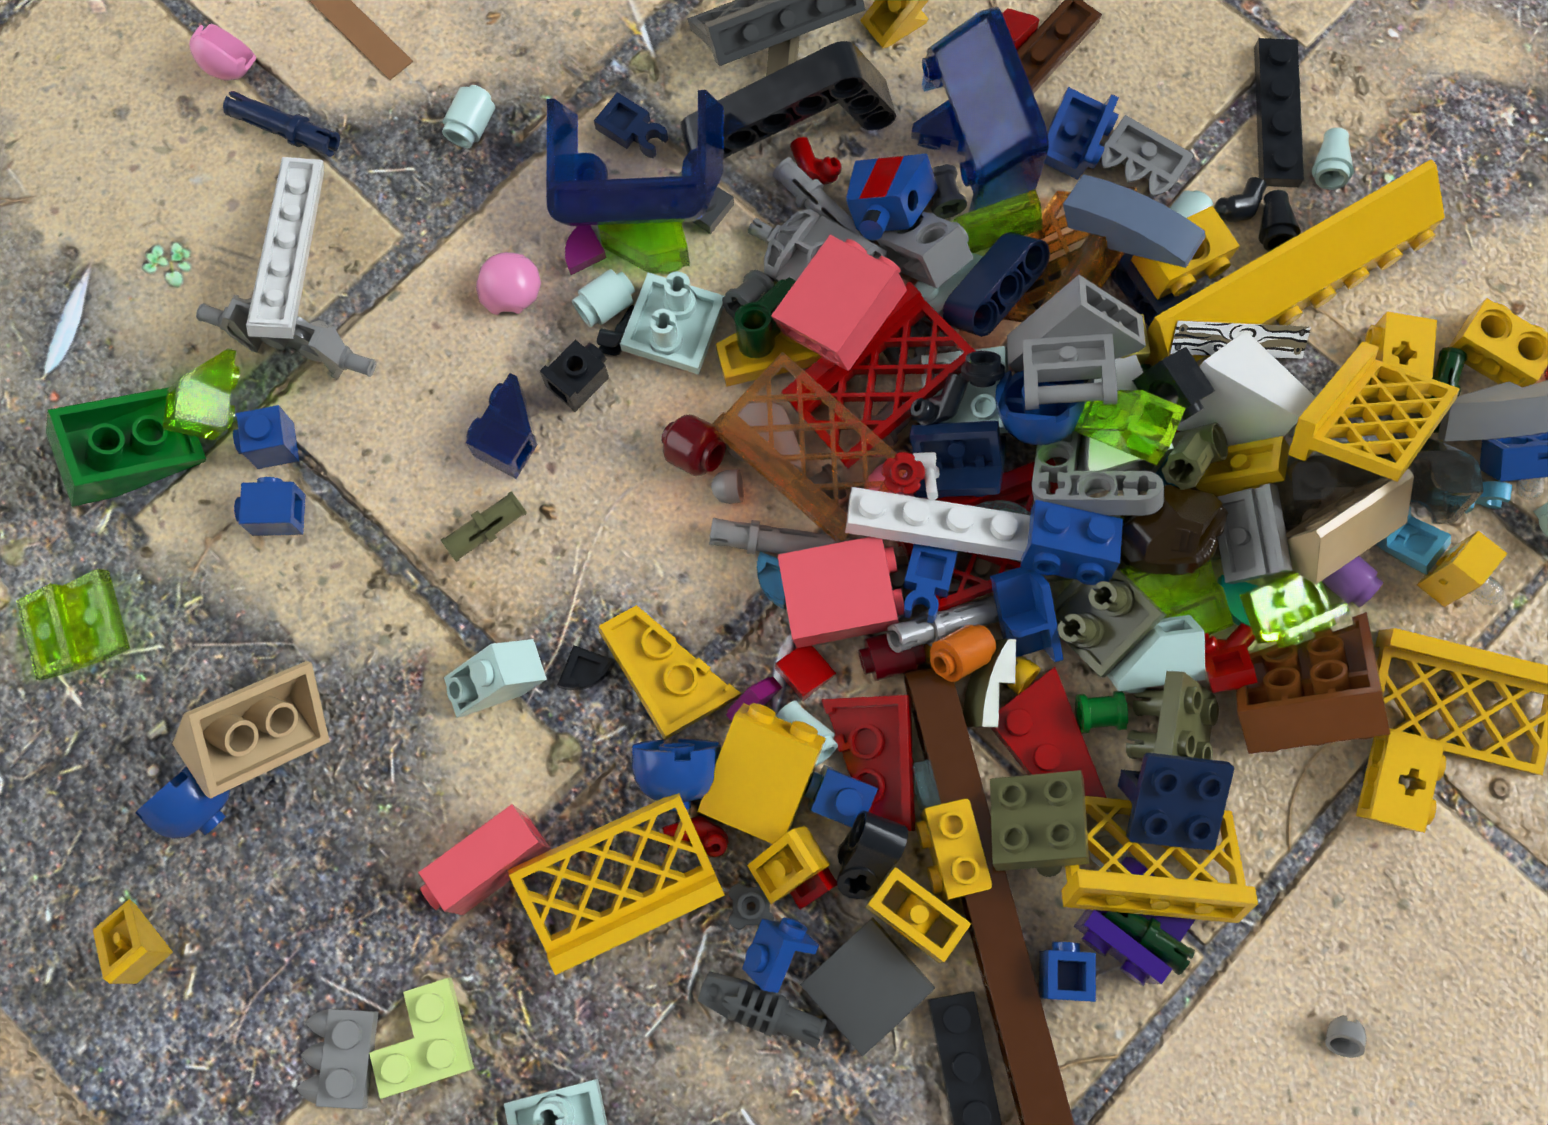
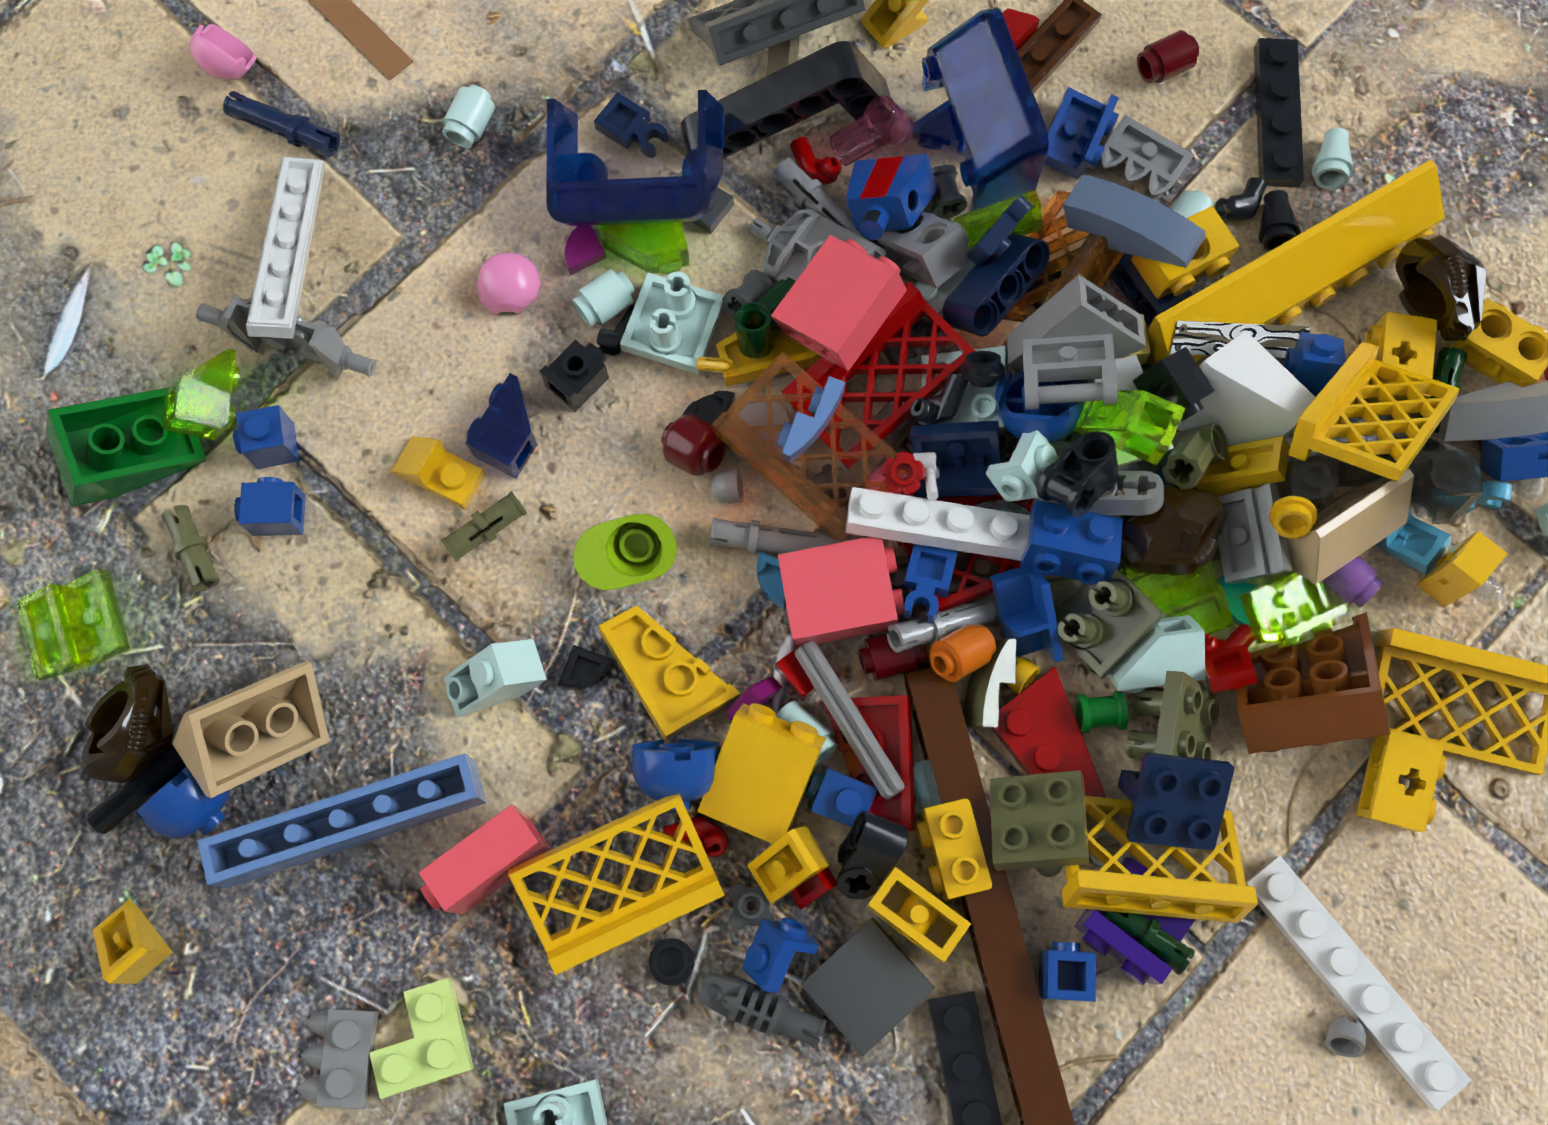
none -> dark brown helmet [81,663,173,783]
none -> black axle [86,744,186,834]
none -> olive pin [161,505,220,592]
none -> medium blue brick [197,753,487,888]
none -> yellow slope [391,436,486,509]
none -> lime piece [573,514,677,590]
none -> black plate [649,938,695,986]
none -> black tile [682,391,735,432]
none -> yellow piece [696,356,734,374]
none -> medium blue slope [777,376,846,463]
none -> light grey axle [795,641,904,799]
none -> clear pink piece [829,95,915,167]
none -> dark blue plate [966,194,1033,266]
none -> light aqua bracket [986,430,1059,502]
none -> black piece [1037,431,1119,518]
none -> dark red brick [1137,30,1199,83]
none -> white plate [1245,855,1472,1111]
none -> yellow plate [1269,496,1317,539]
none -> blue brick [1283,332,1346,397]
none -> dark brown helmet [1395,233,1487,341]

